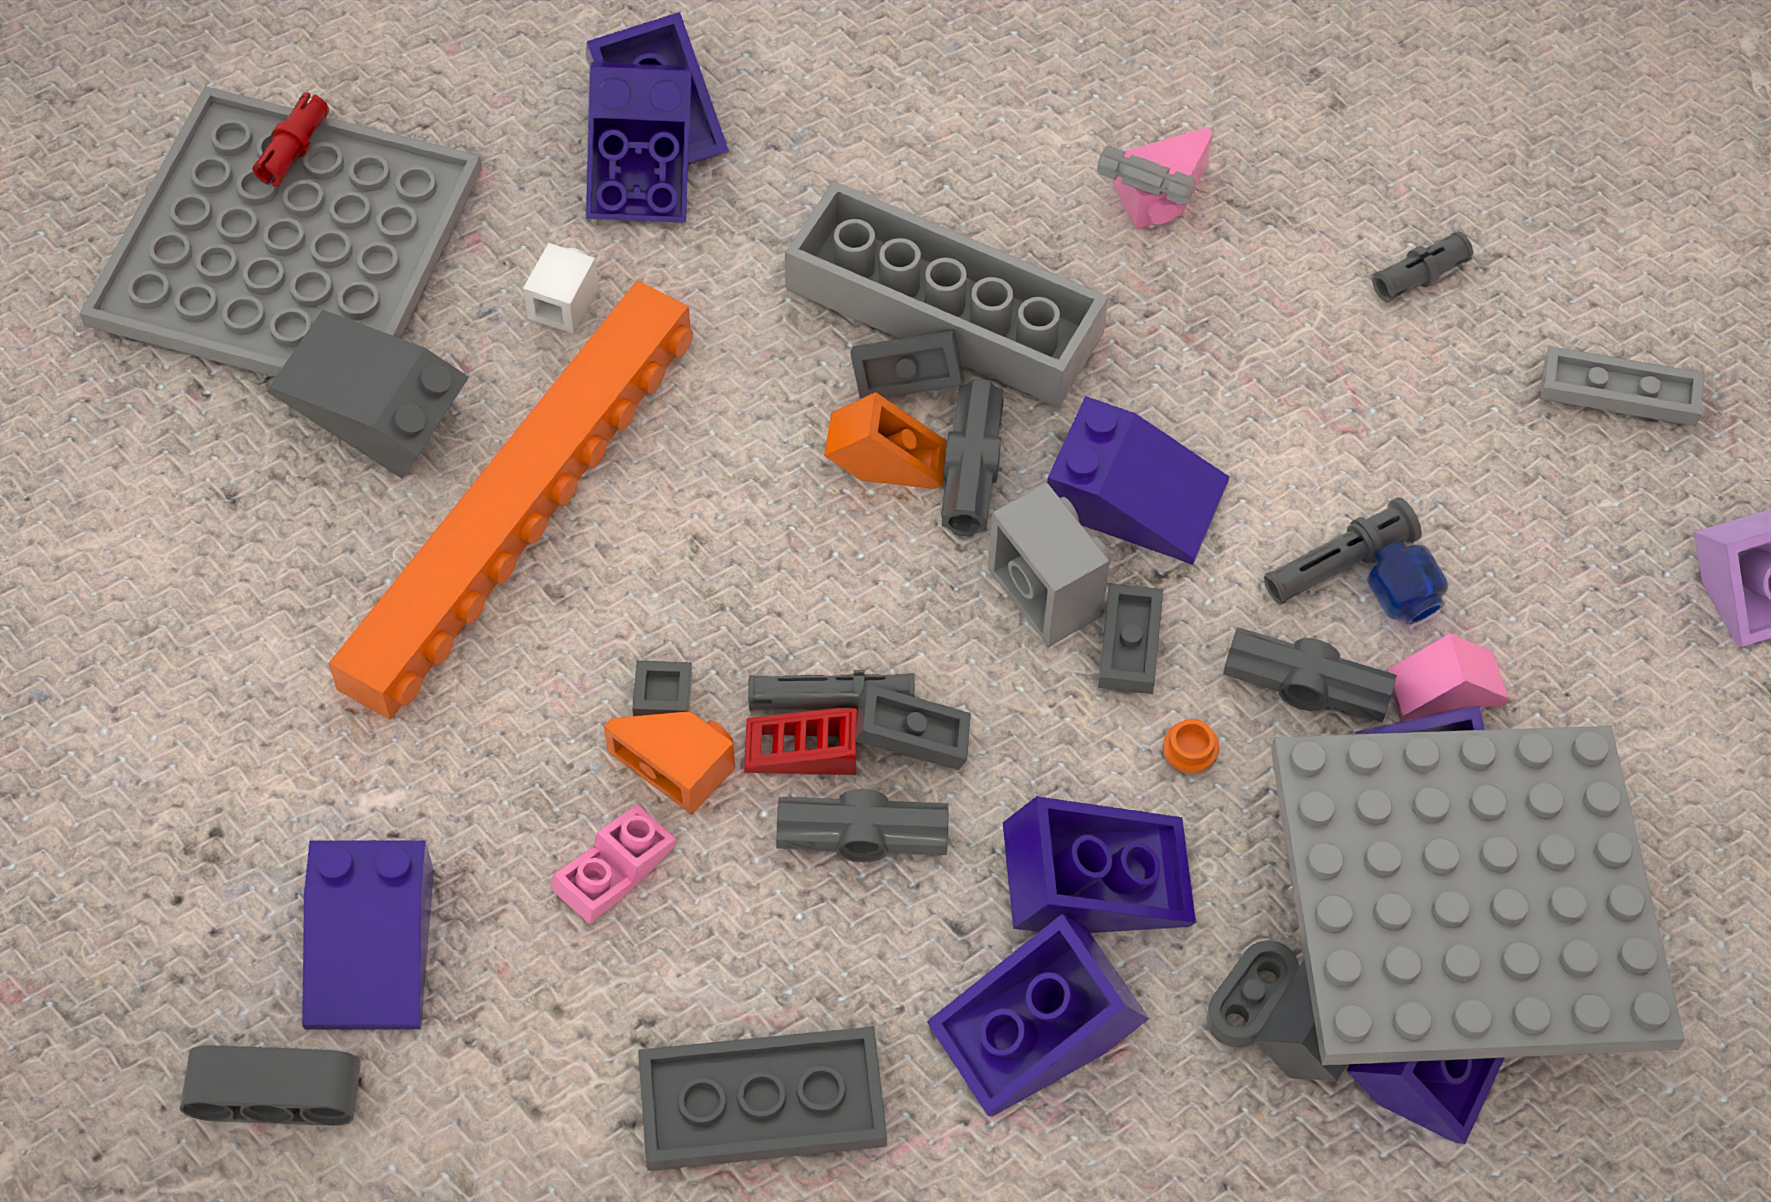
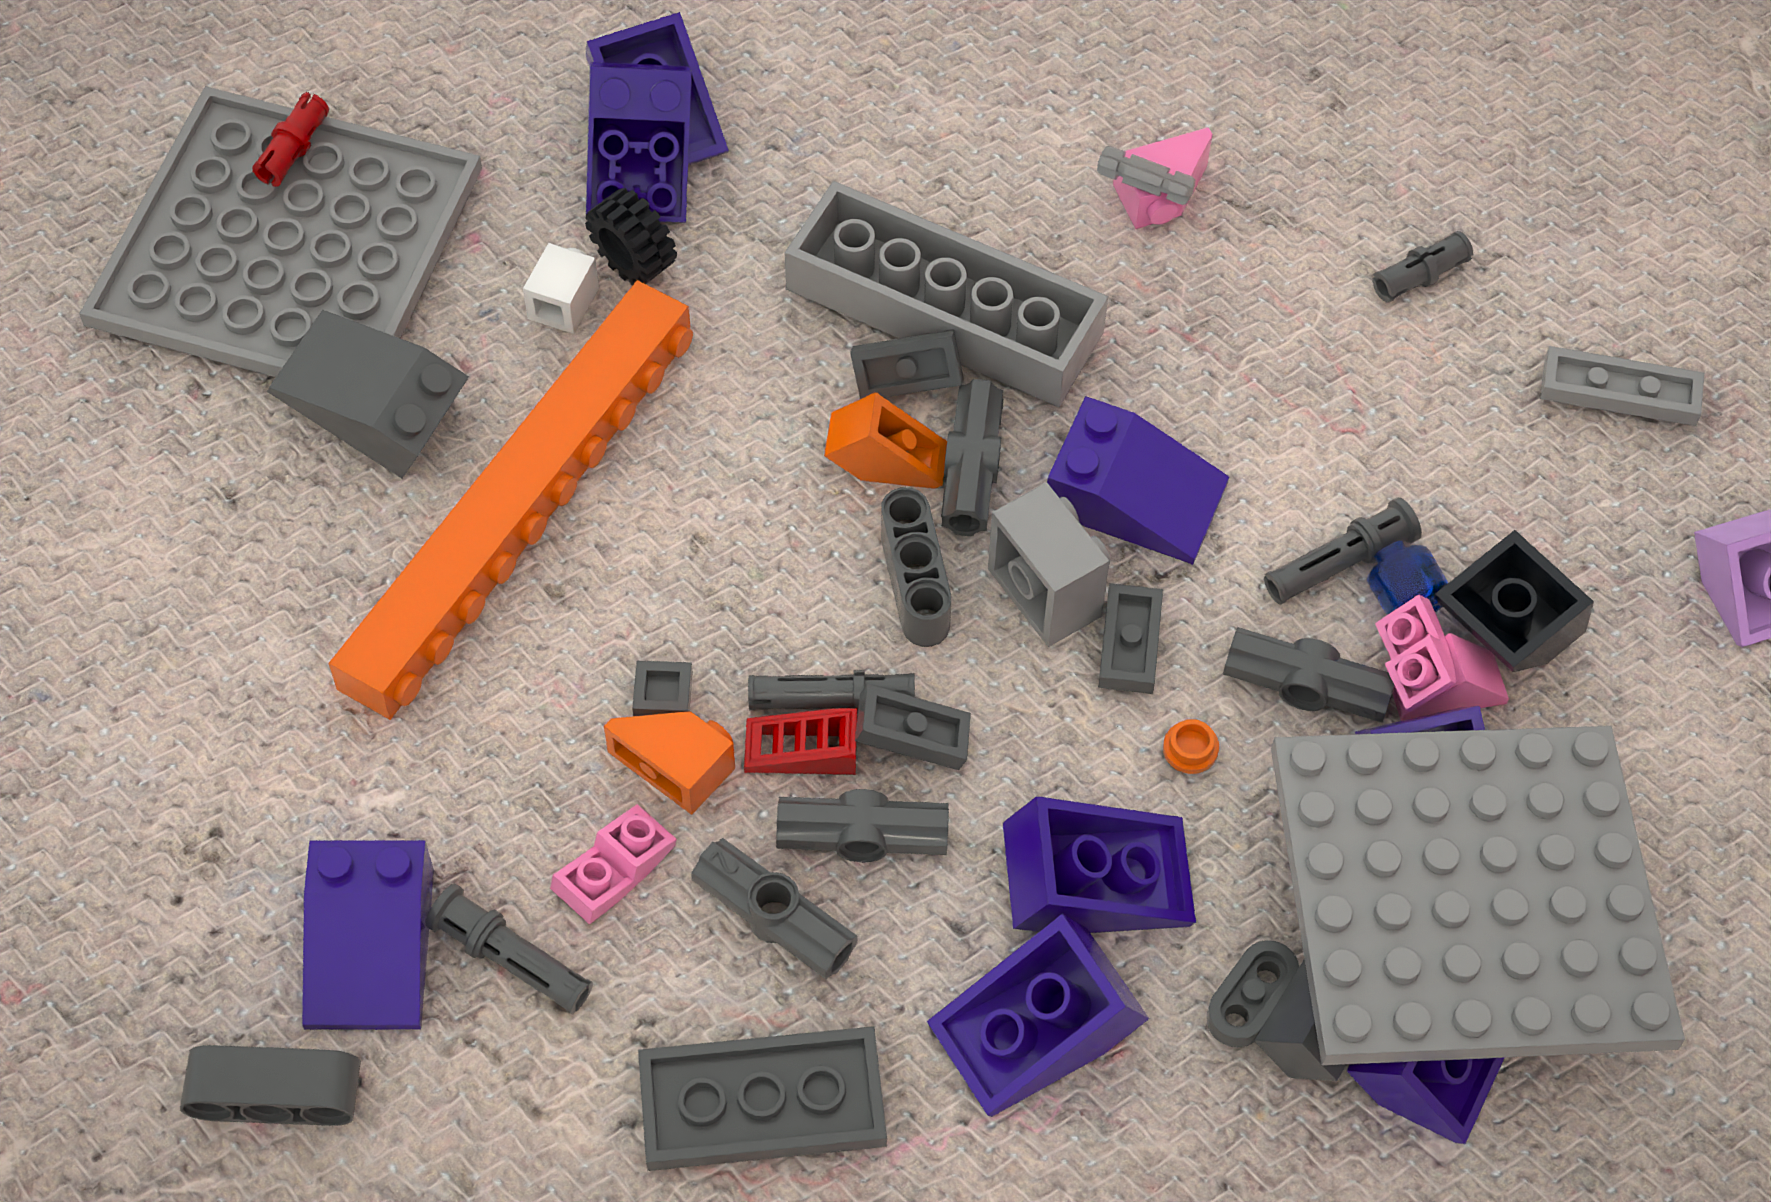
none -> dark grey pin [425,883,593,1014]
none -> black tyre [585,188,677,285]
none -> dark grey piece [691,838,858,979]
none -> dark grey beam [881,487,951,647]
none -> bright pink slope [1375,595,1456,712]
none -> black slope [1434,530,1594,672]

